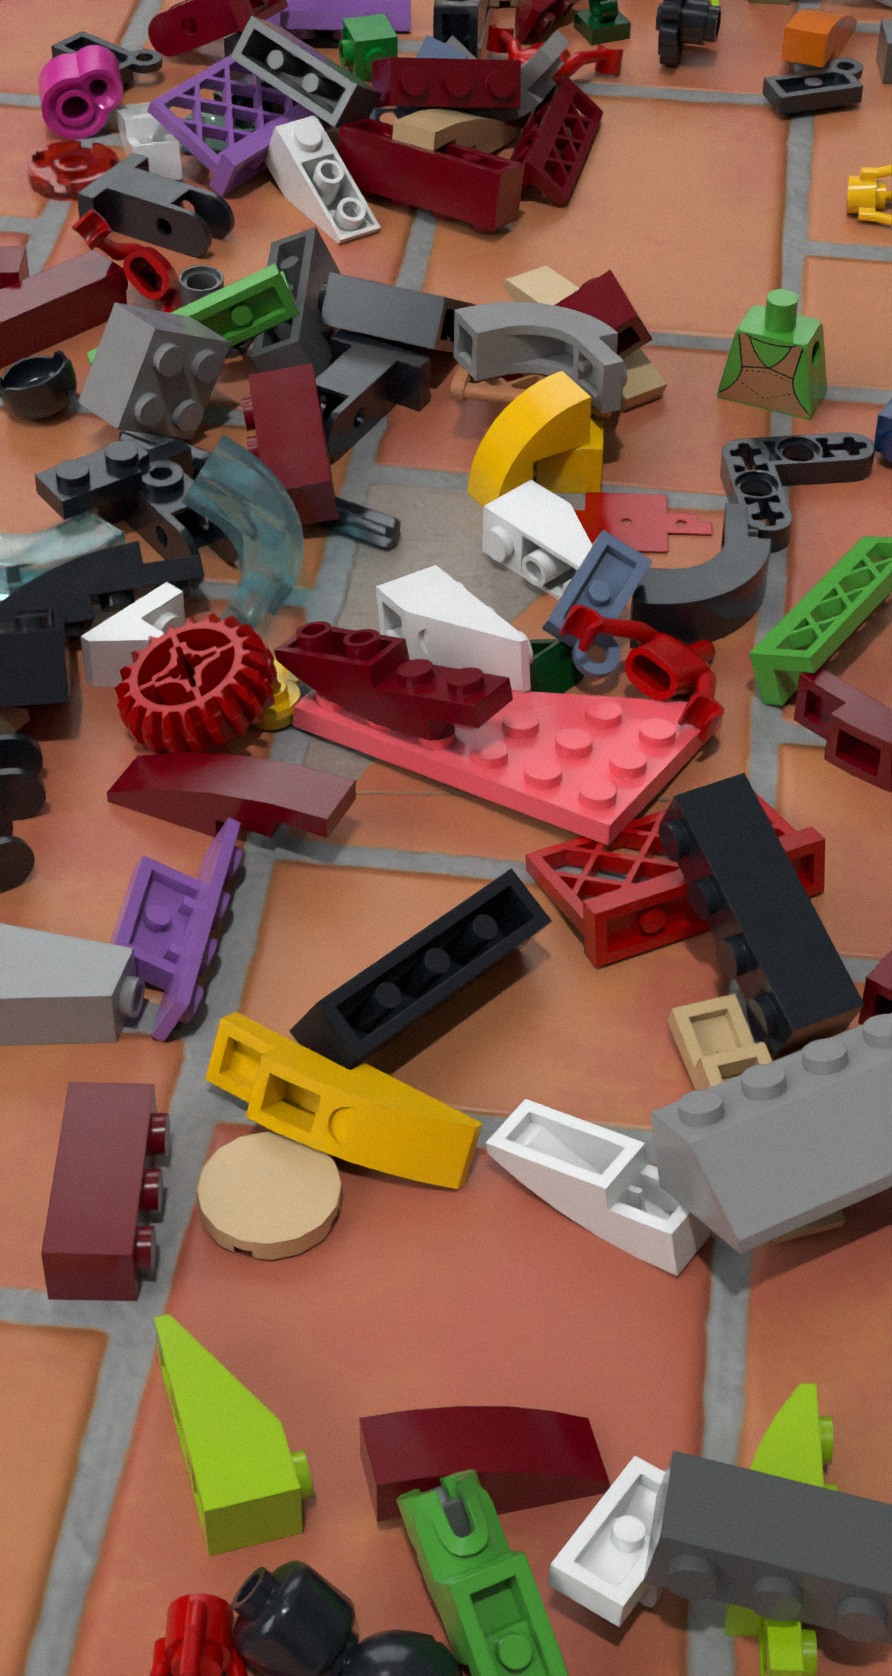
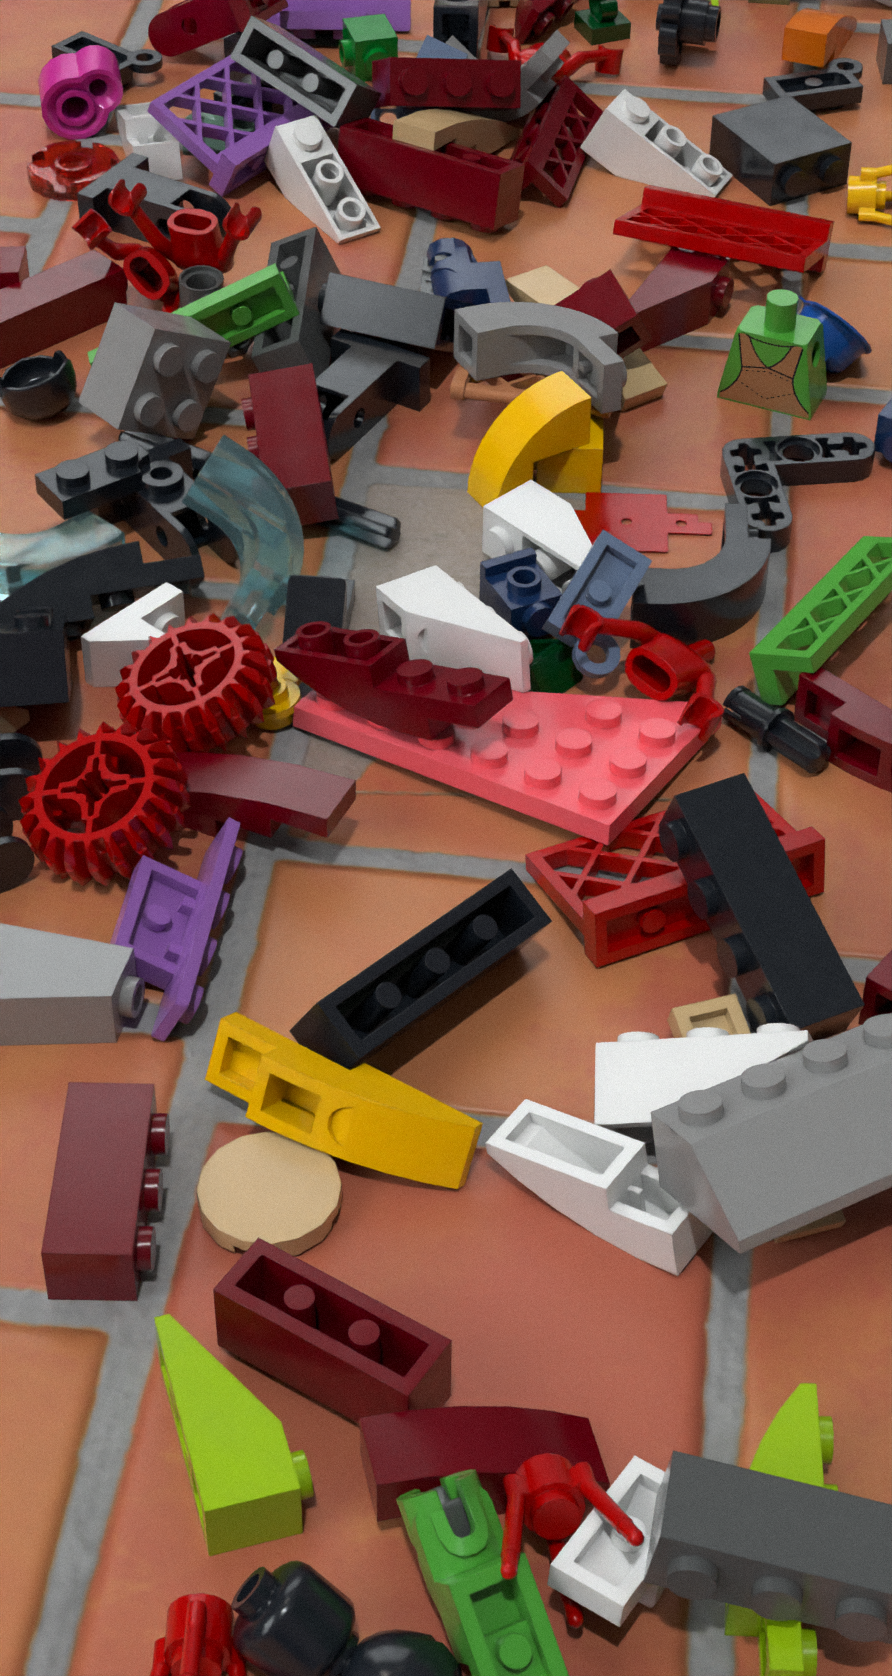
none -> red gear [18,721,192,887]
none -> red piece [108,179,262,274]
none -> dark red brick [213,1237,452,1423]
none -> black slope [282,574,355,643]
none -> dark blue plate [420,238,511,305]
none -> dark blue brick [479,547,562,640]
none -> red plant [500,1453,644,1628]
none -> white slope [580,89,733,198]
none -> white slope [594,1023,813,1143]
none -> red fence [613,185,834,273]
none -> dark red slope [629,247,734,352]
none -> black brick [709,95,852,206]
none -> black axle [722,685,832,773]
none -> blue piece [799,295,872,374]

